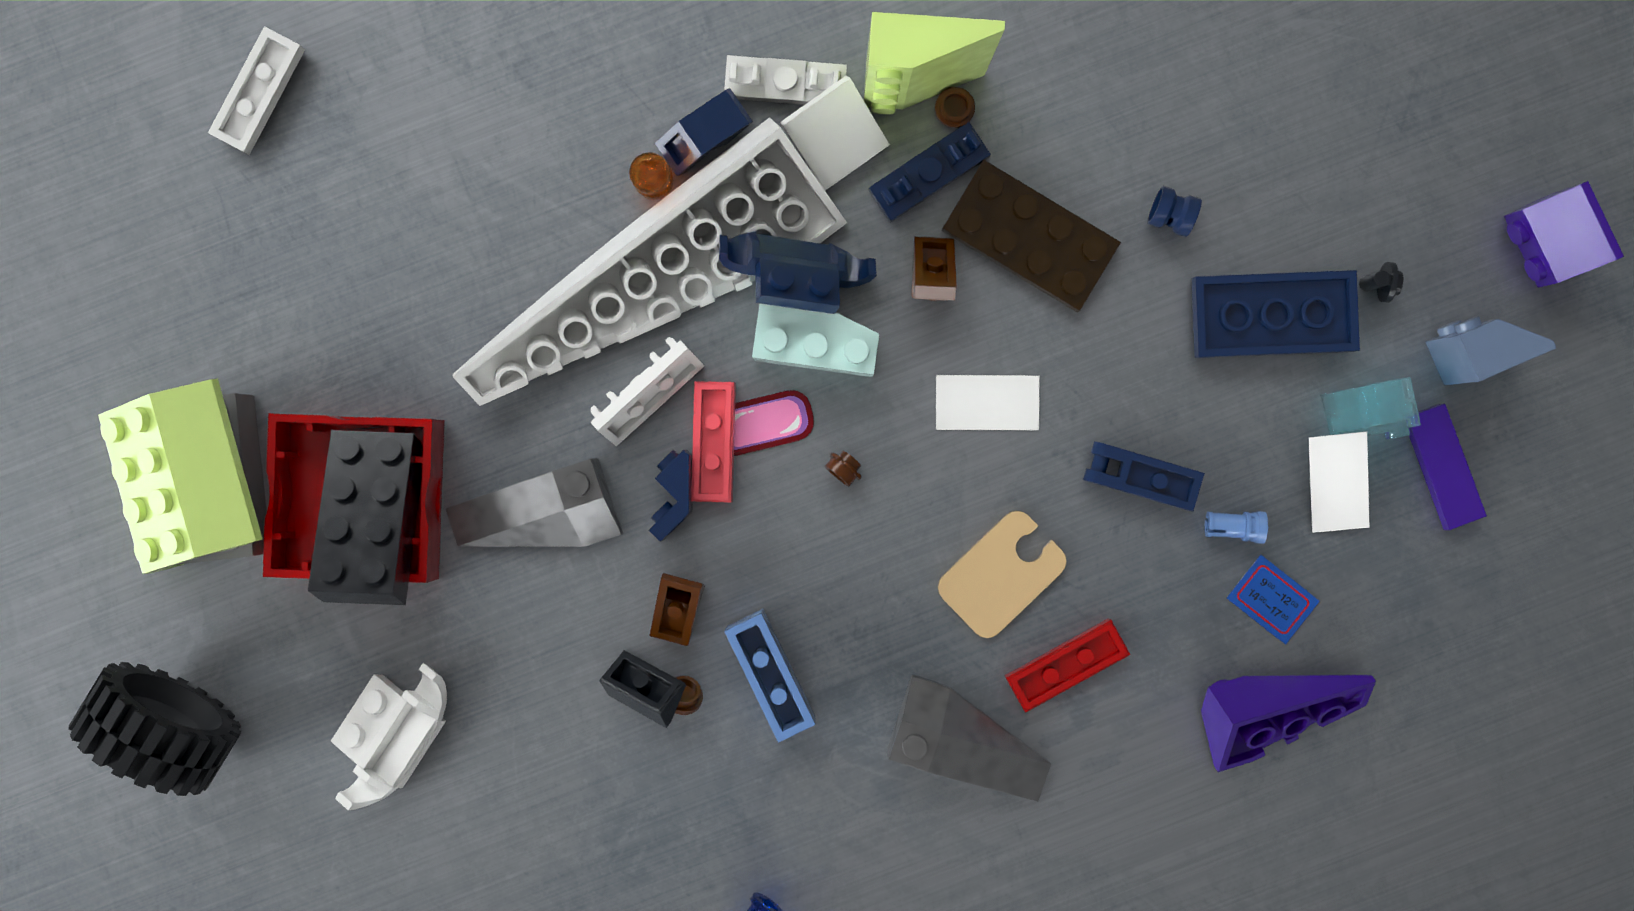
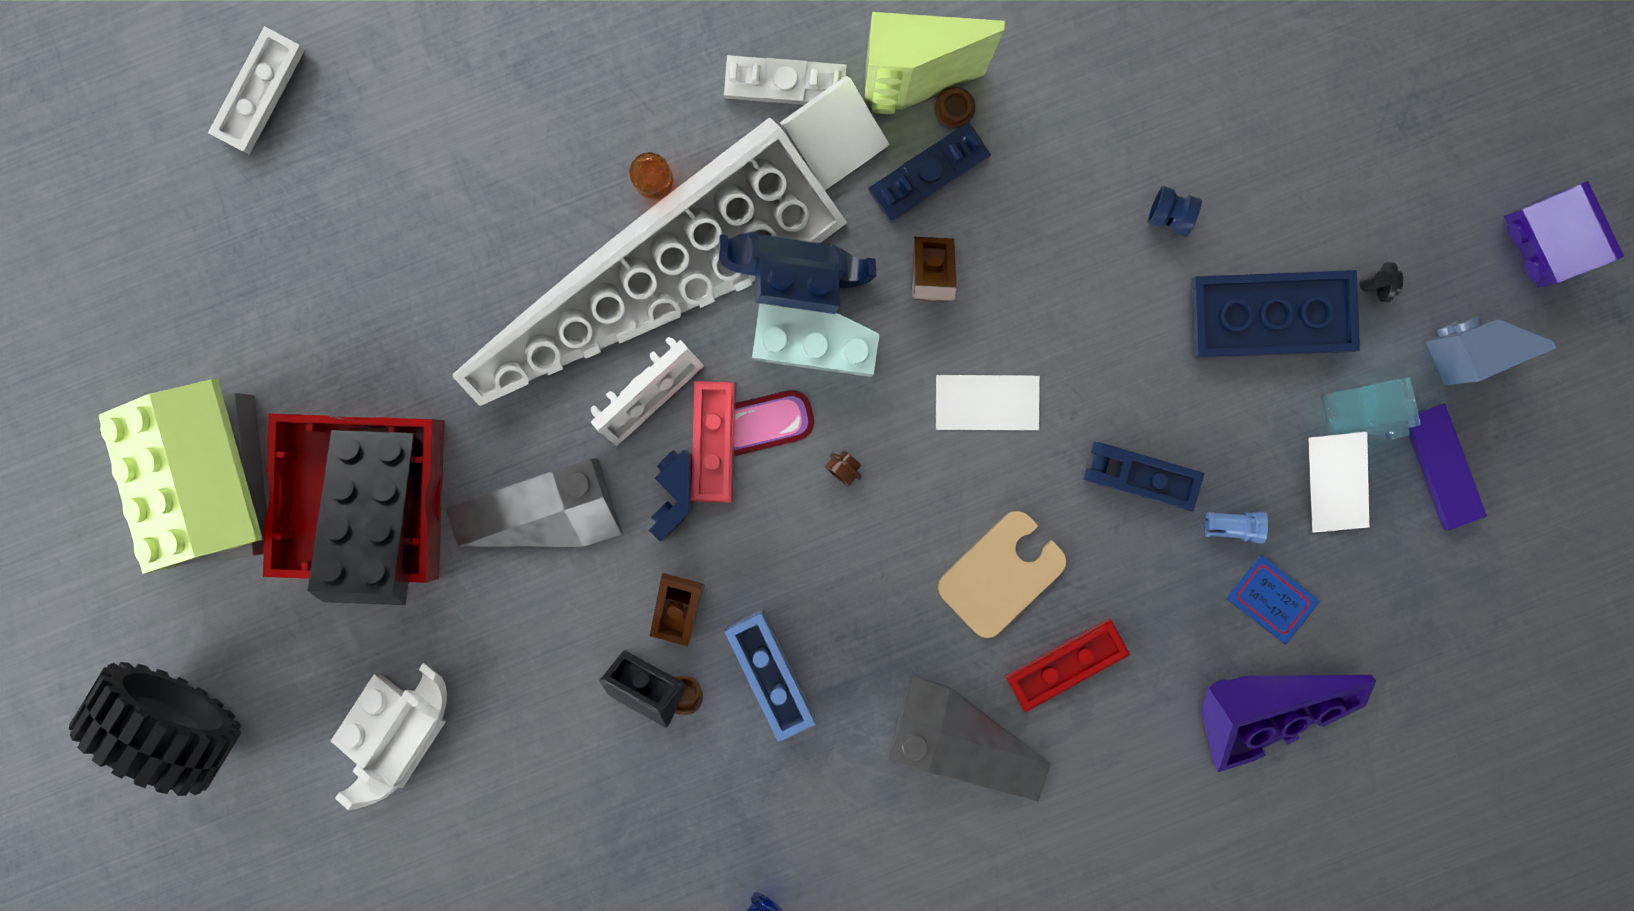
dark blue slope [654,88,753,176] -> none
dark brown plate [941,160,1121,312] -> none

